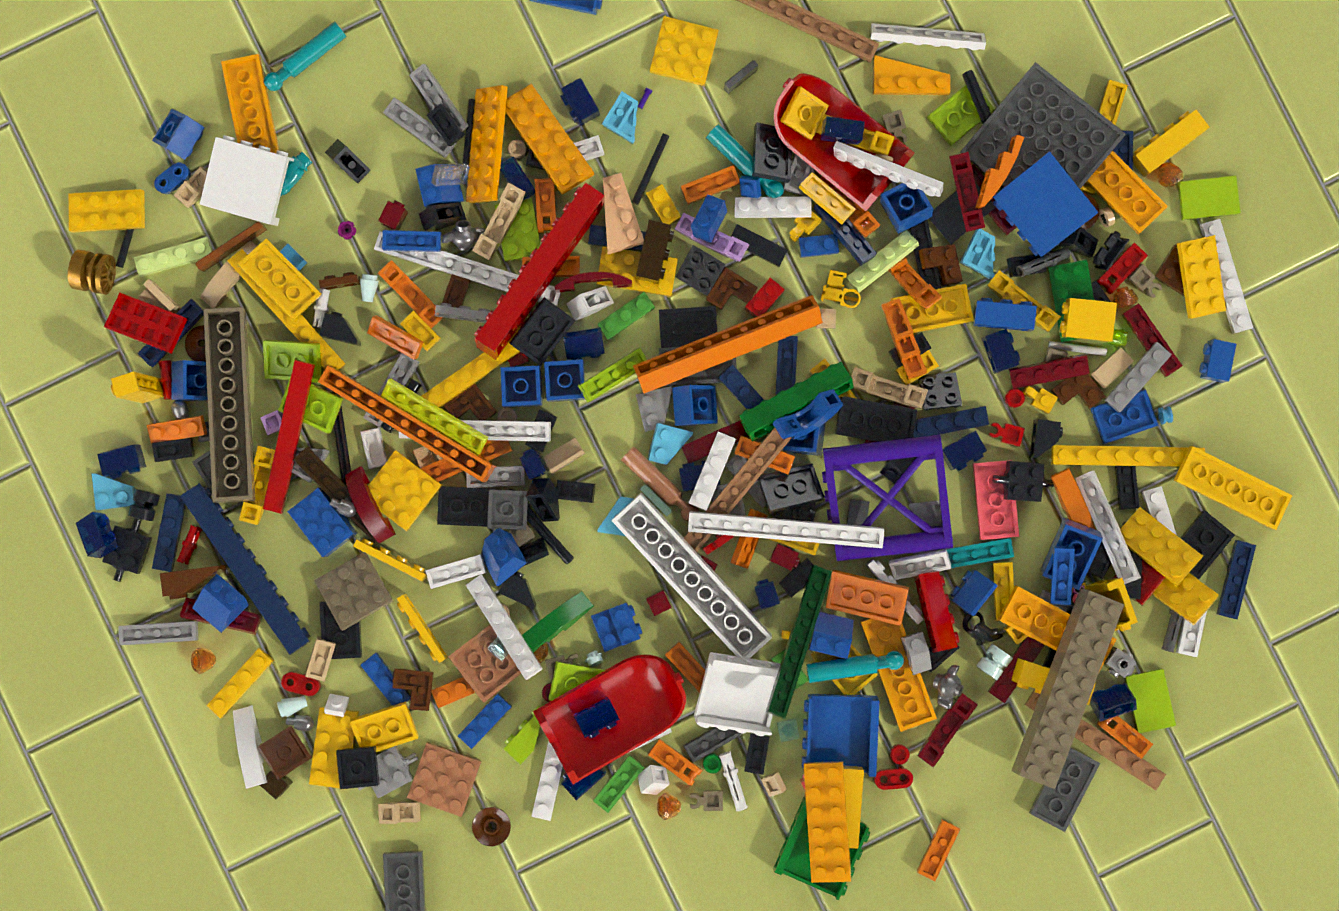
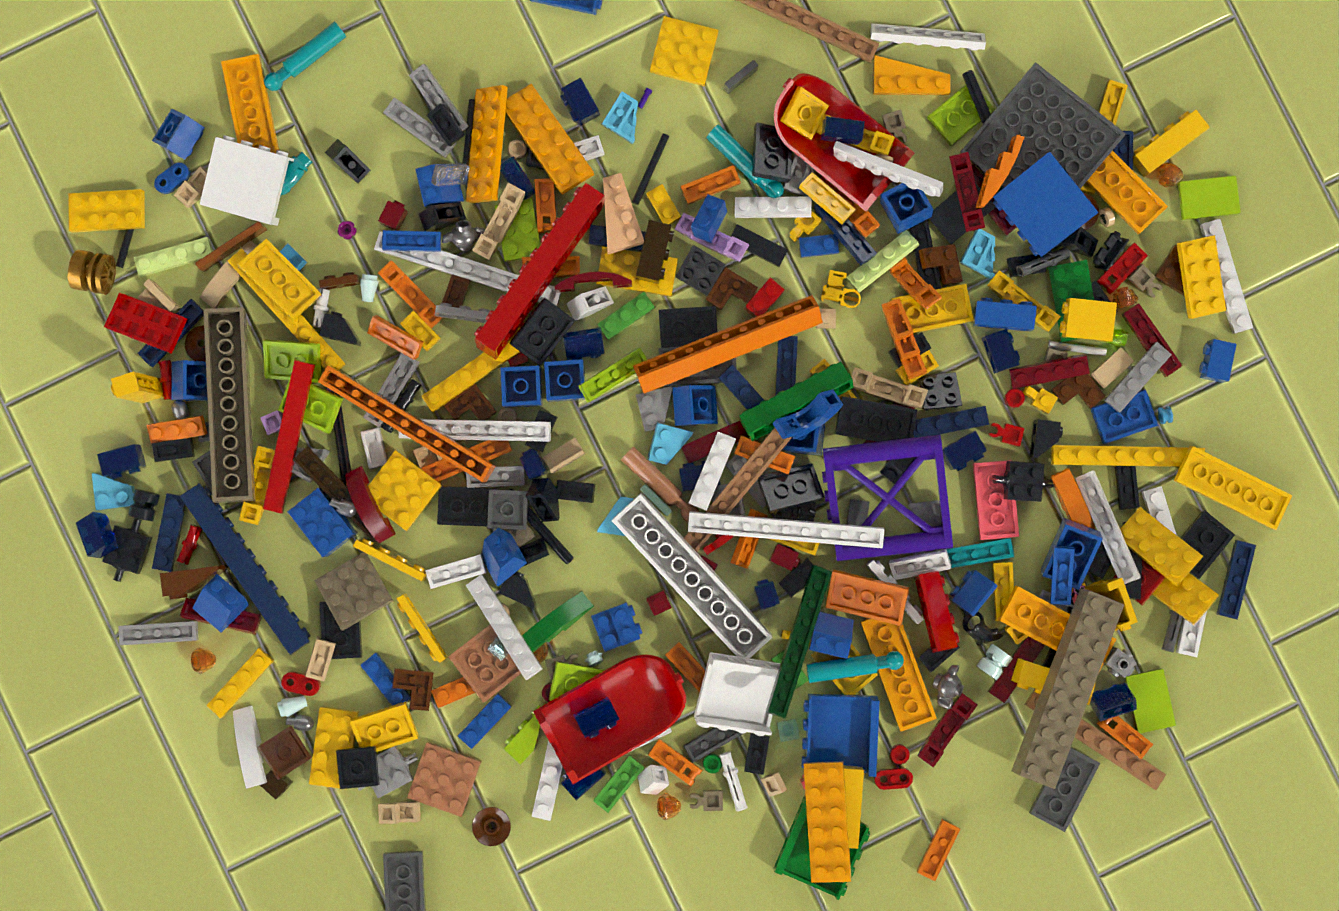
white plate [324,694,349,717] -> none
neon yellow tile [381,378,489,455] -> none
blue plate [739,176,761,198] -> none
light grey slope [900,632,932,675] -> none

